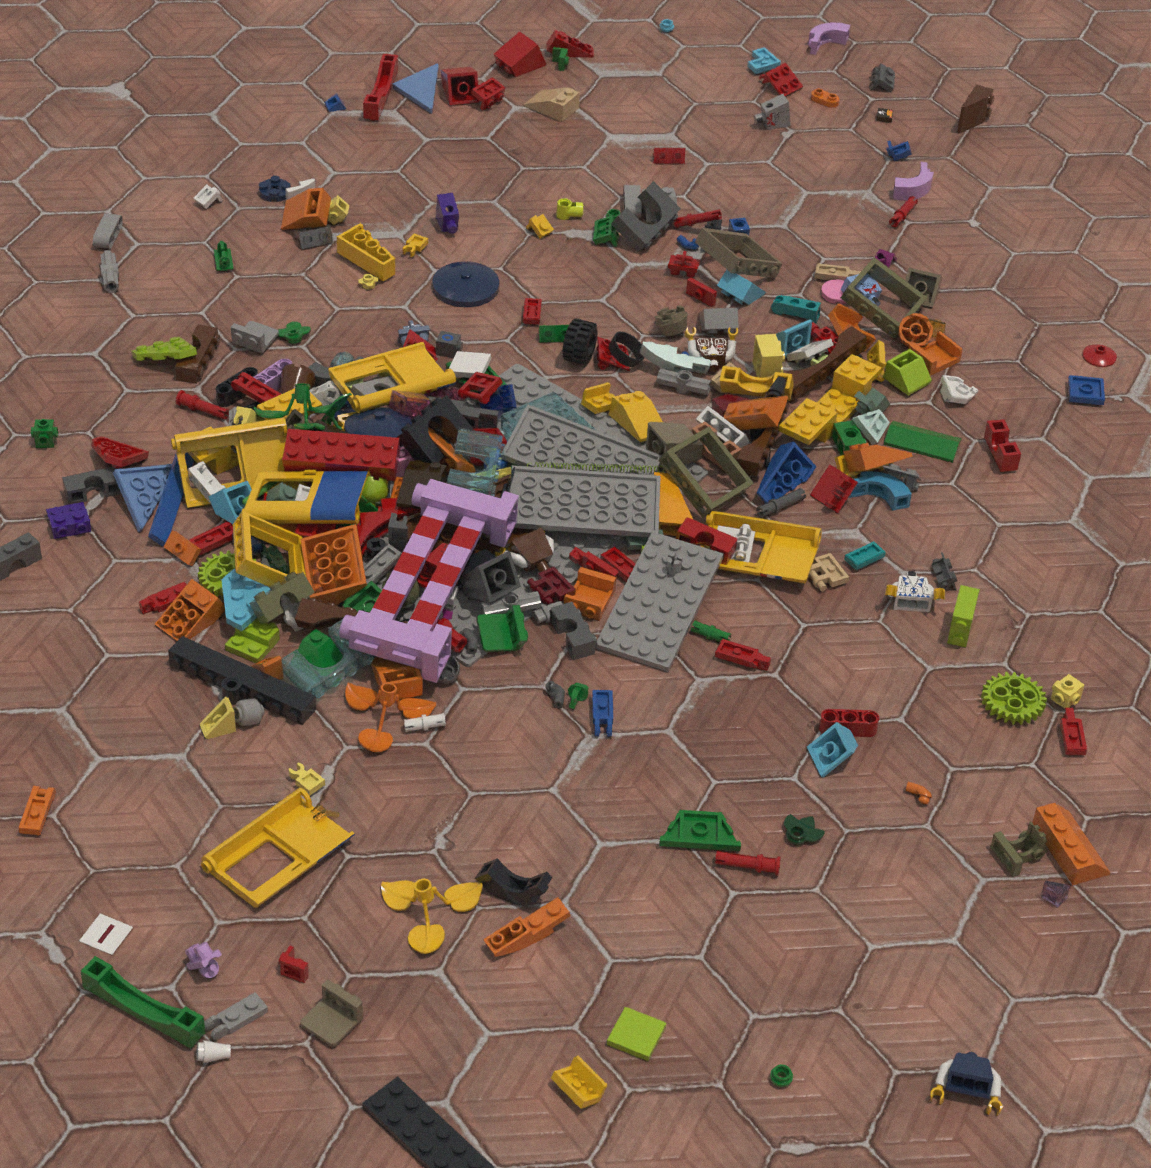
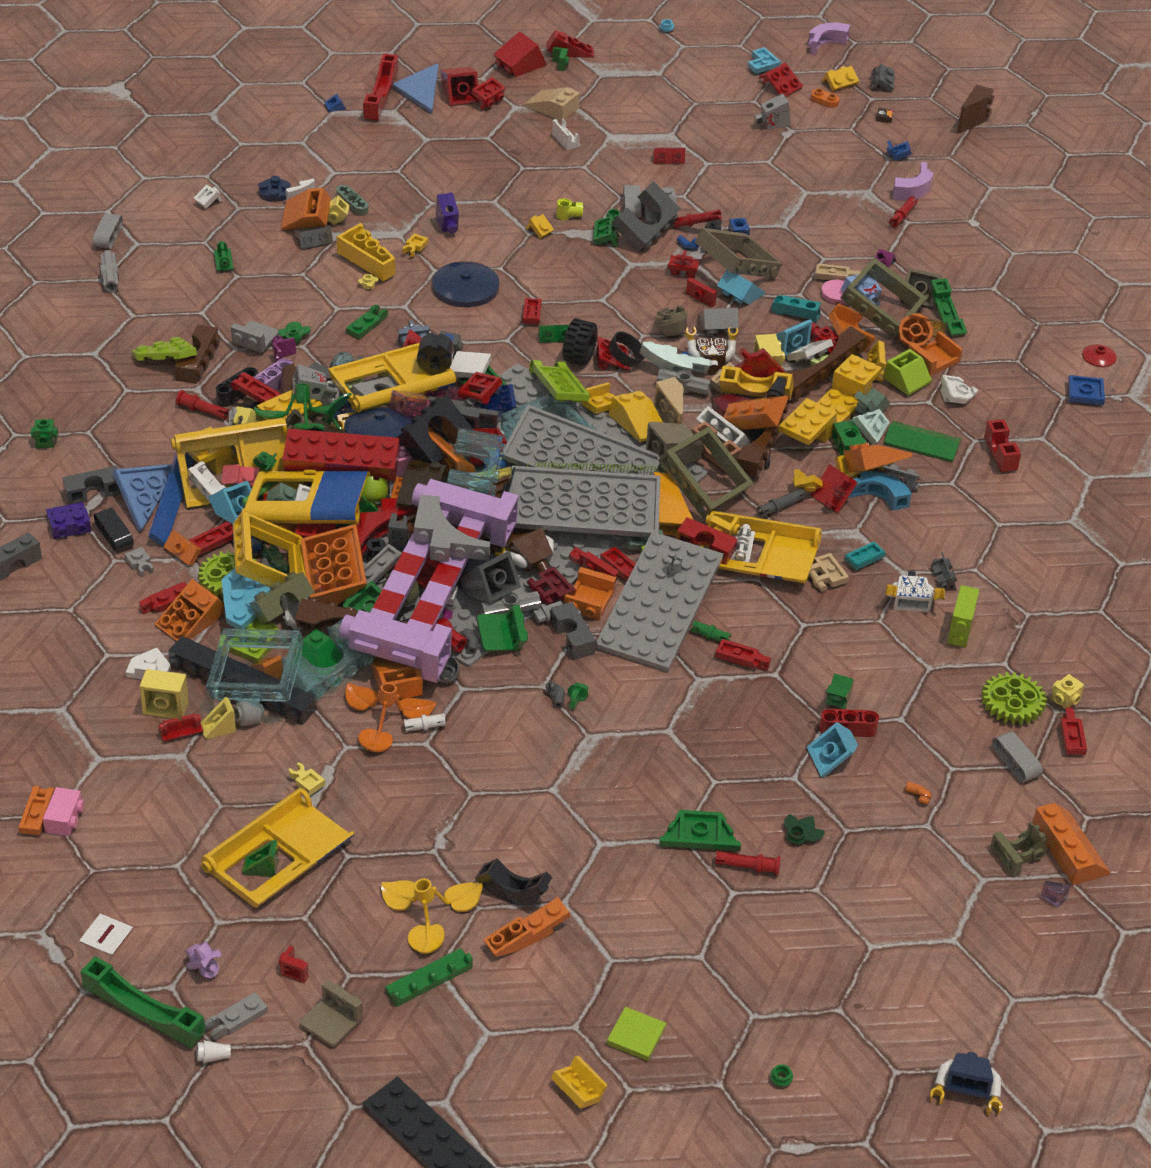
red plate [91,436,149,469] -> none
clear yellow hand [310,804,340,821] -> none
blue hinge [592,690,613,737] -> none
blue wedge [756,442,816,504] -> none
none -> bright pink brick [43,787,85,837]
none -> black beam [93,507,134,552]
none -> light grey plate [125,547,154,577]
none -> white plate [126,648,171,680]
none -> light yellow brick [140,669,189,720]
none -> red hinge [158,713,204,742]
none -> clear light blue window [206,628,304,702]
none -> coral slope [222,464,260,487]
none -> green slope [242,839,279,877]
none -> green hinge [253,452,277,471]
none -> magenta bracket [272,335,296,361]
none -> light grey torso [292,364,335,400]
none -> sand green beam [336,185,369,216]
none -> green hinge [346,304,388,339]
none -> green hinge [385,948,473,1007]
none -> light grey arch [414,495,490,562]
none -> black brick [416,333,454,376]
none -> lime hinge [529,360,590,403]
none -> white hinge [552,119,581,150]
none -> tan slope [654,377,684,424]
none -> yellow bracket [710,515,741,536]
none -> red plate [735,348,784,378]
none -> yellow bracket [793,469,823,492]
none -> yellow bracket [822,66,859,91]
none -> green brick [825,673,854,709]
none -> green slope [931,278,967,336]
none -> light grey beam [992,731,1043,783]

